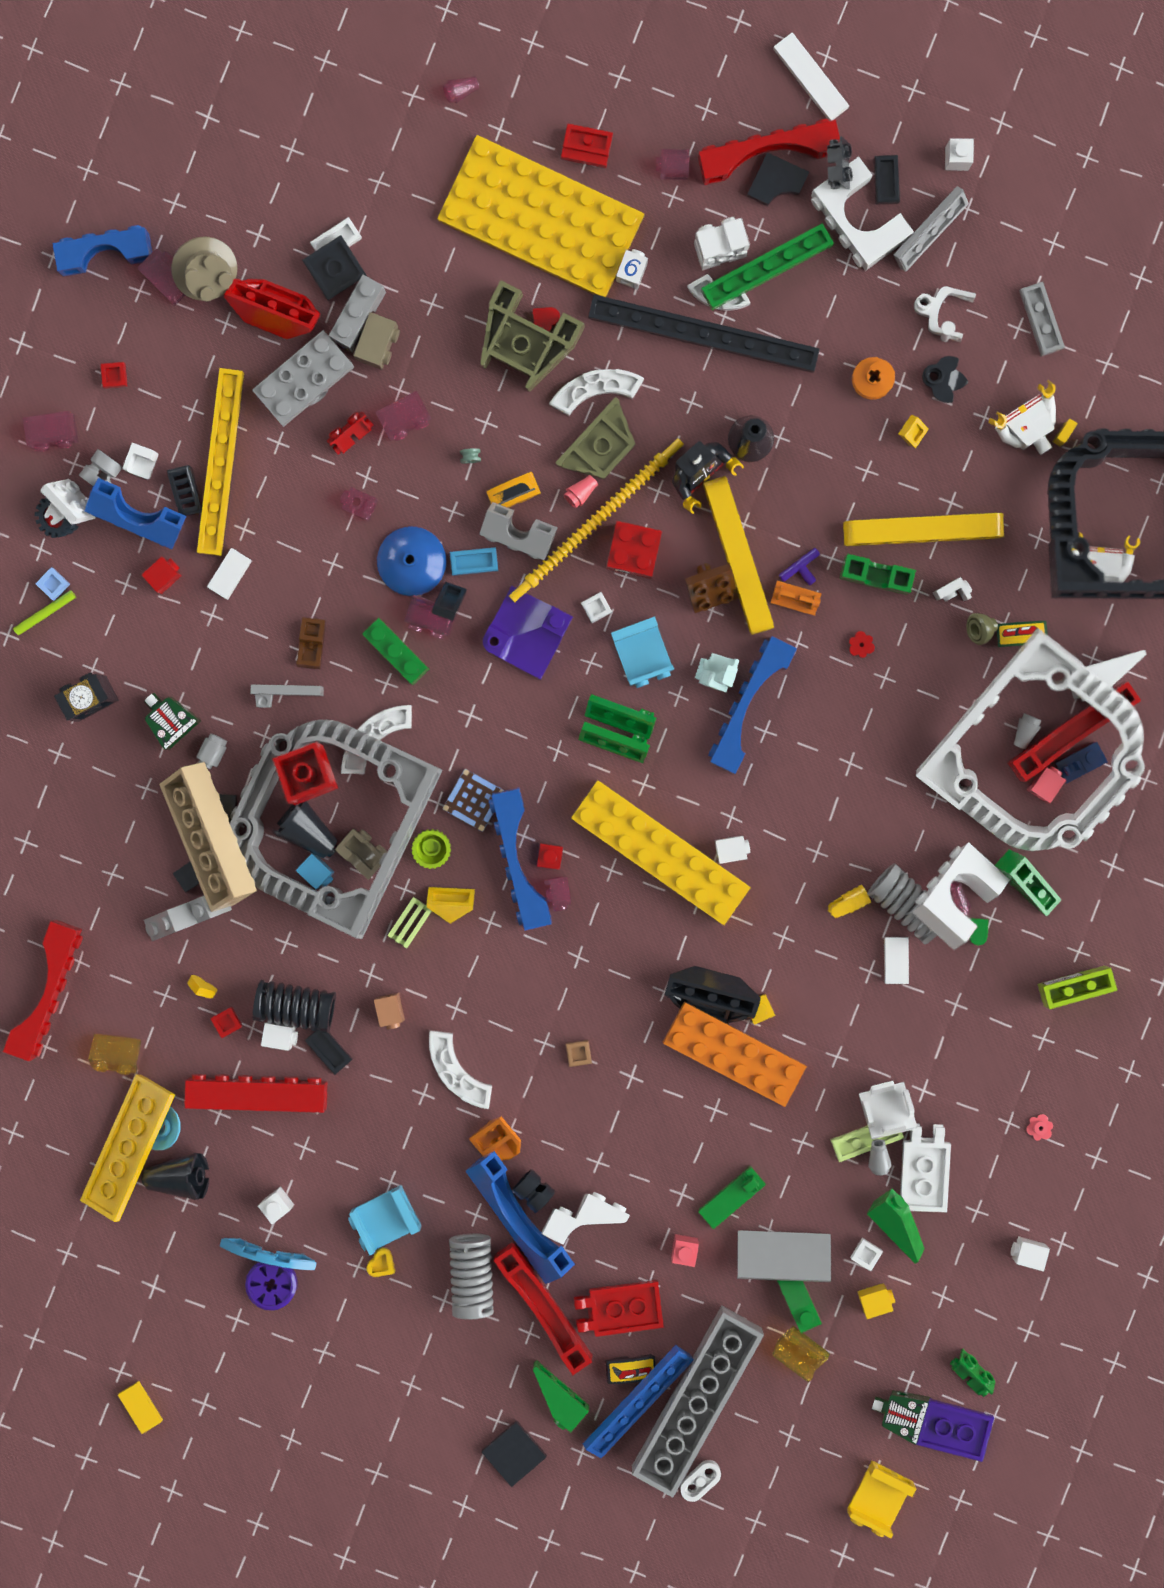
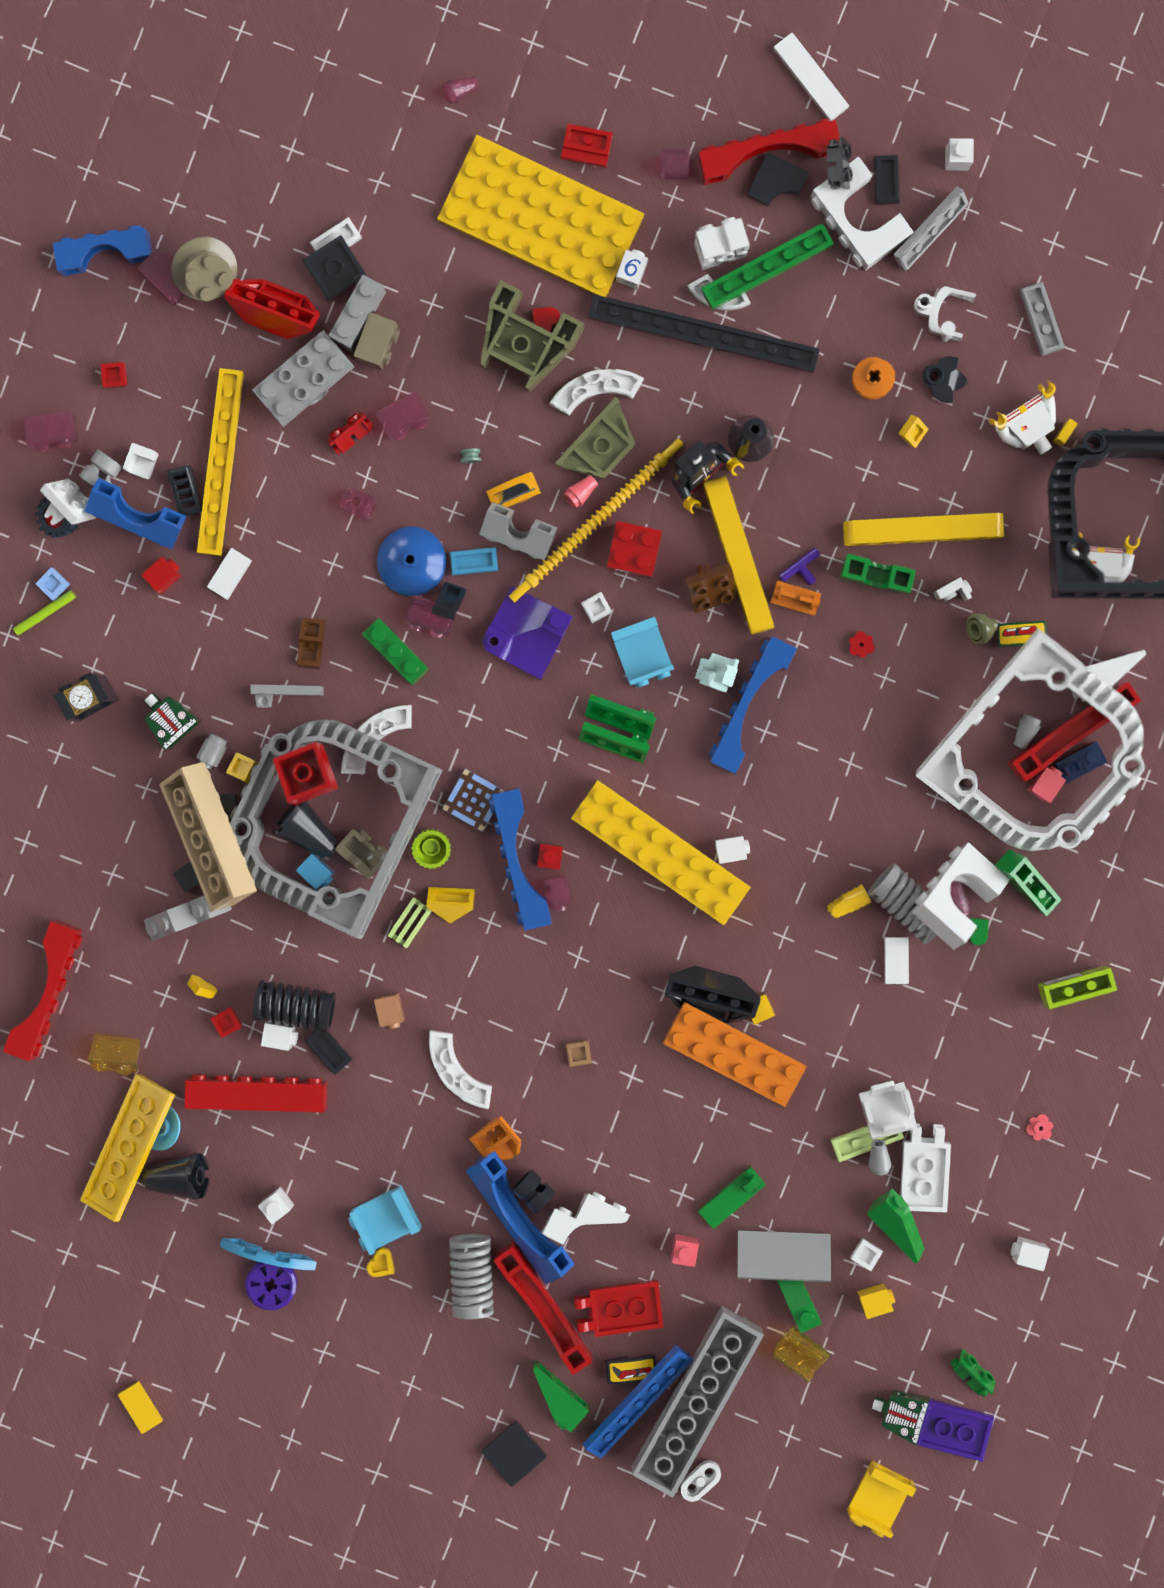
none -> yellow plate [226,752,259,784]

